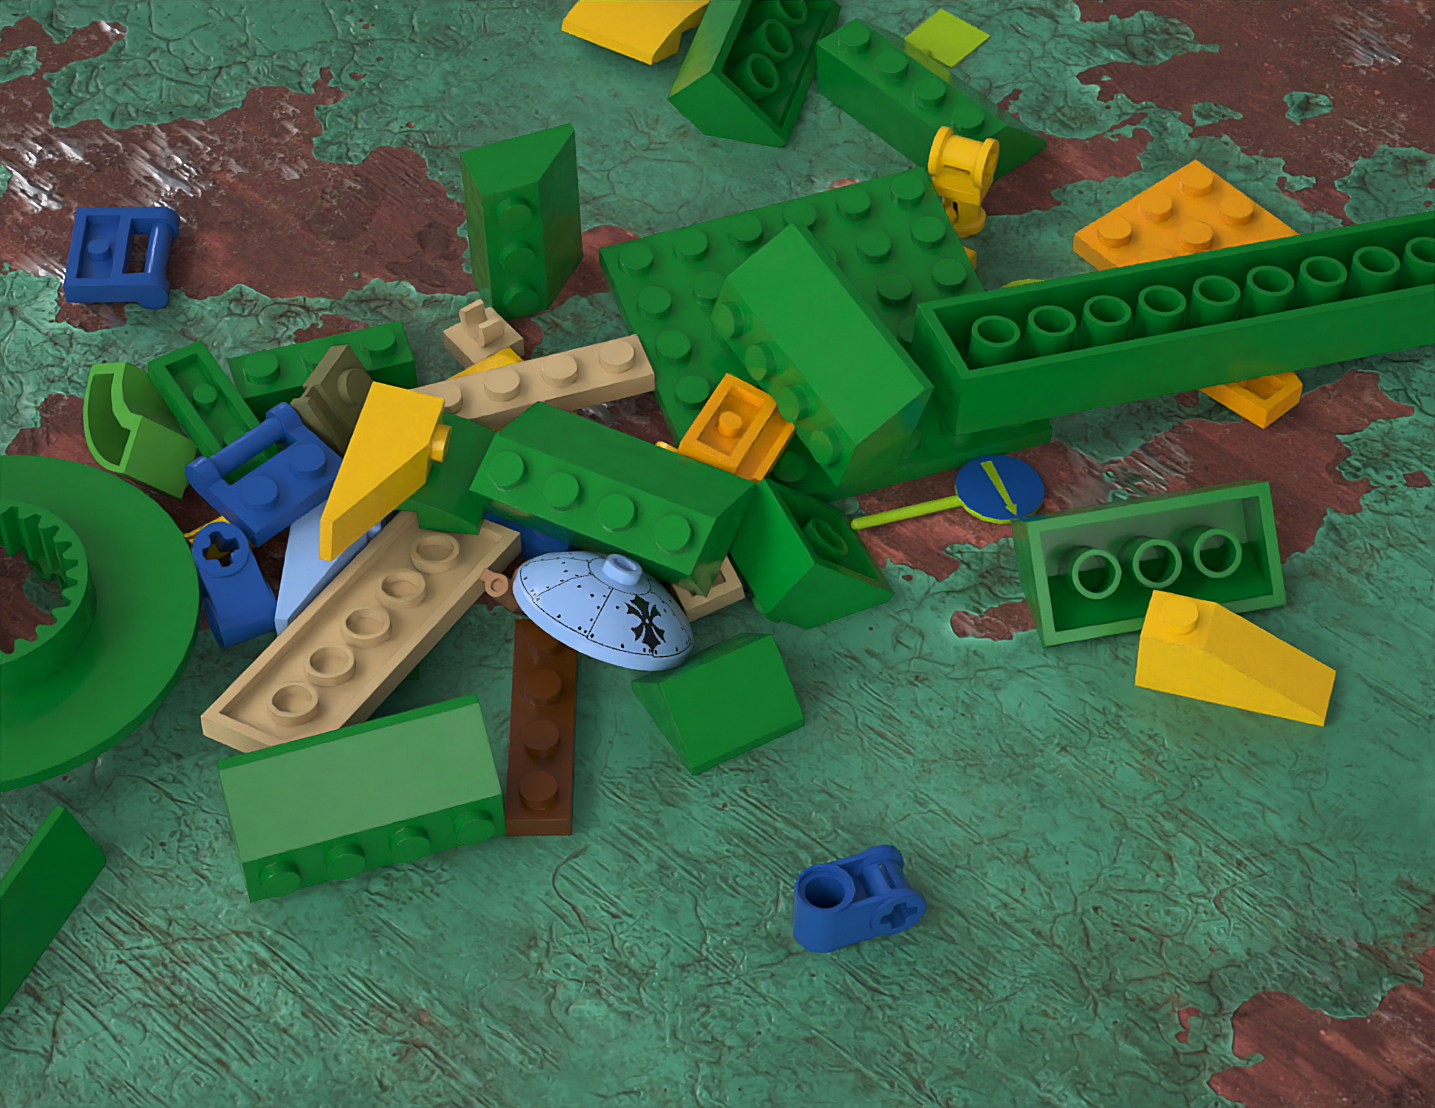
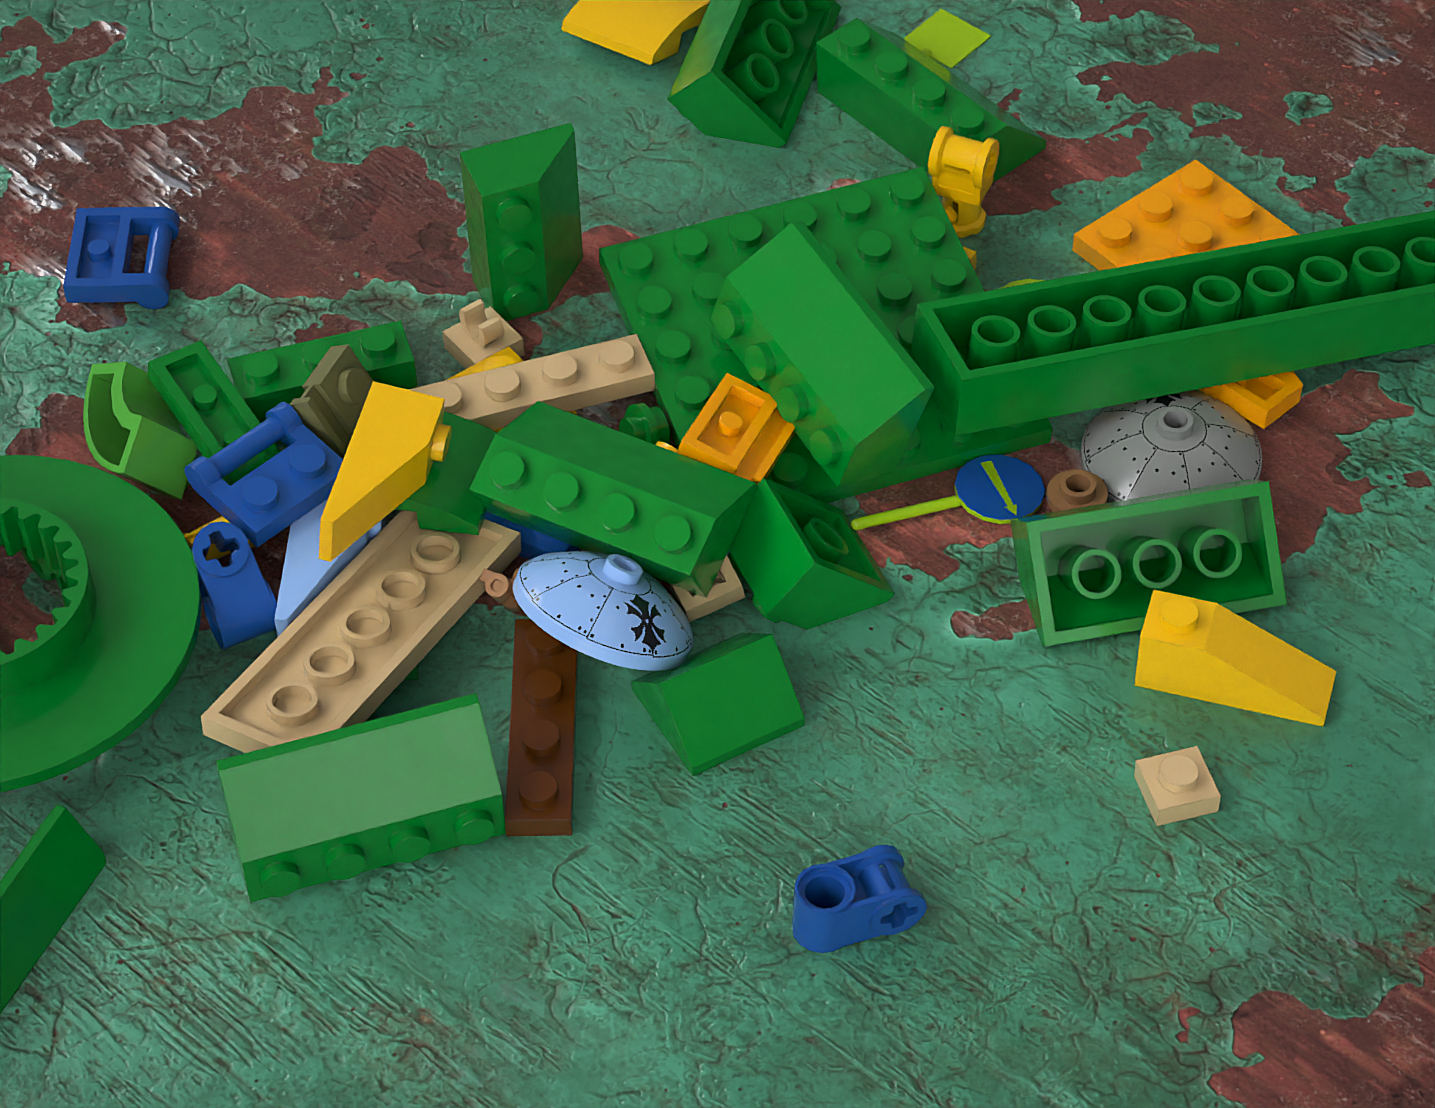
none -> green plate [619,403,670,445]
none -> medium nougat plate [1046,469,1108,512]
none -> light grey dish [1081,390,1262,503]
none -> tan plate [1134,746,1221,826]

